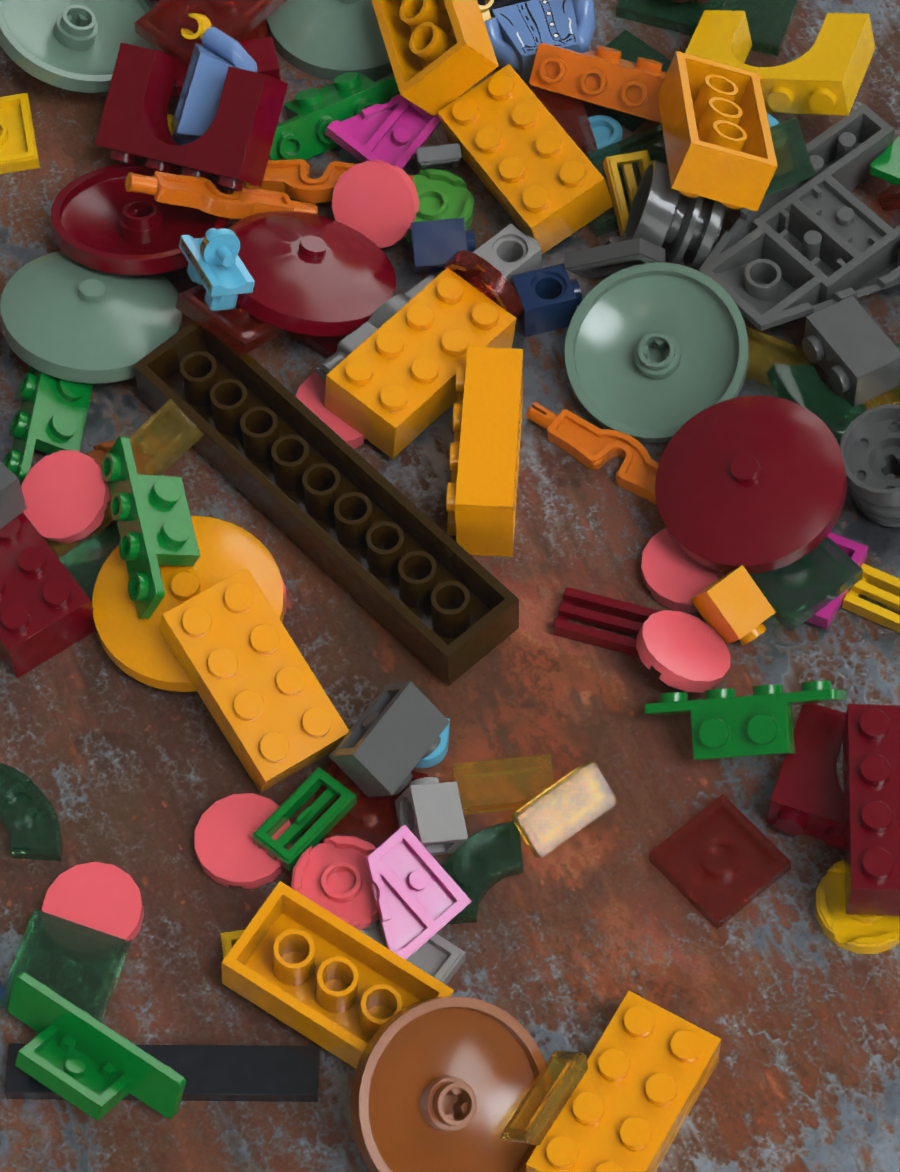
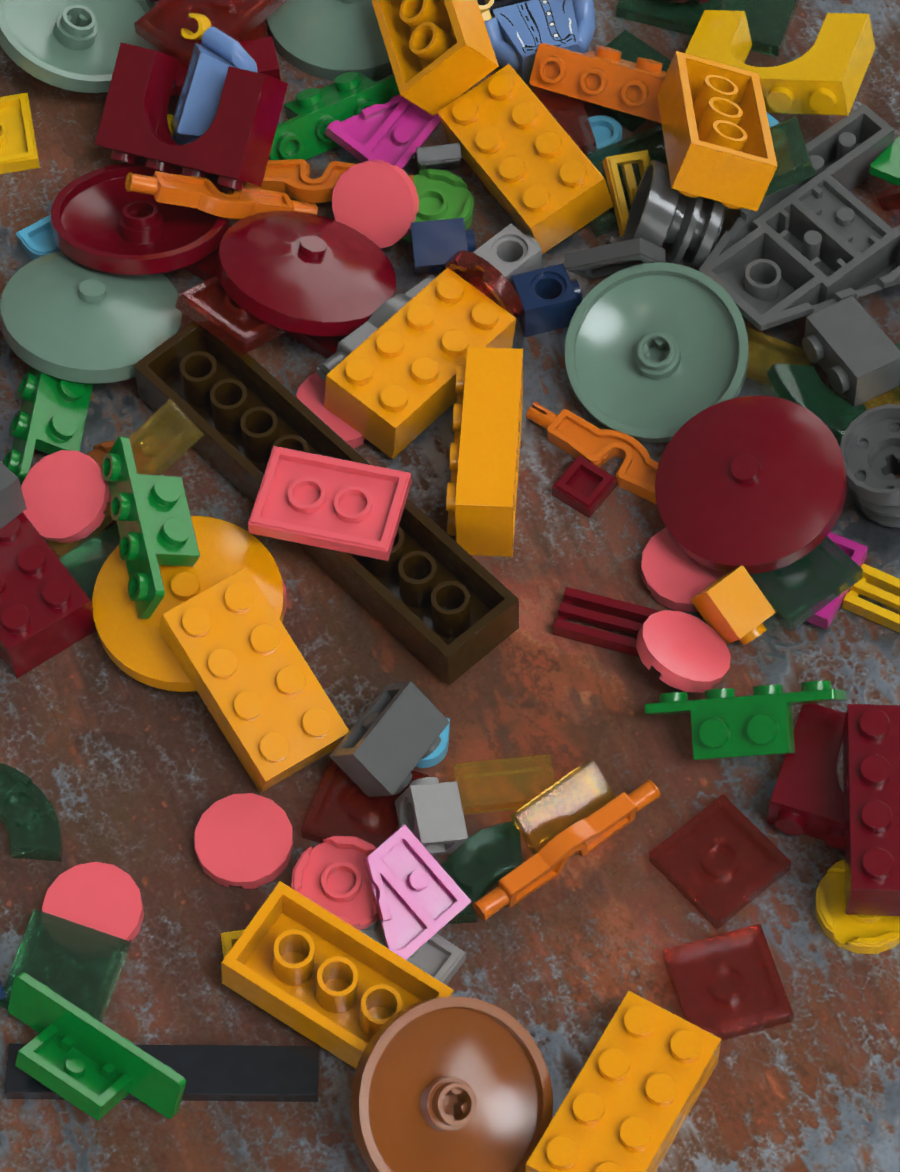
medium azure hips [179,228,255,311] -> none
green tile [252,767,357,872] -> none
clear yellow tile [500,1051,588,1146] -> none
none -> medium azure tile [16,215,61,261]
none -> coral tile [248,446,412,561]
none -> orange piece [472,780,661,921]
none -> dark red tile [552,455,617,518]
none -> clear red tile [663,924,794,1041]

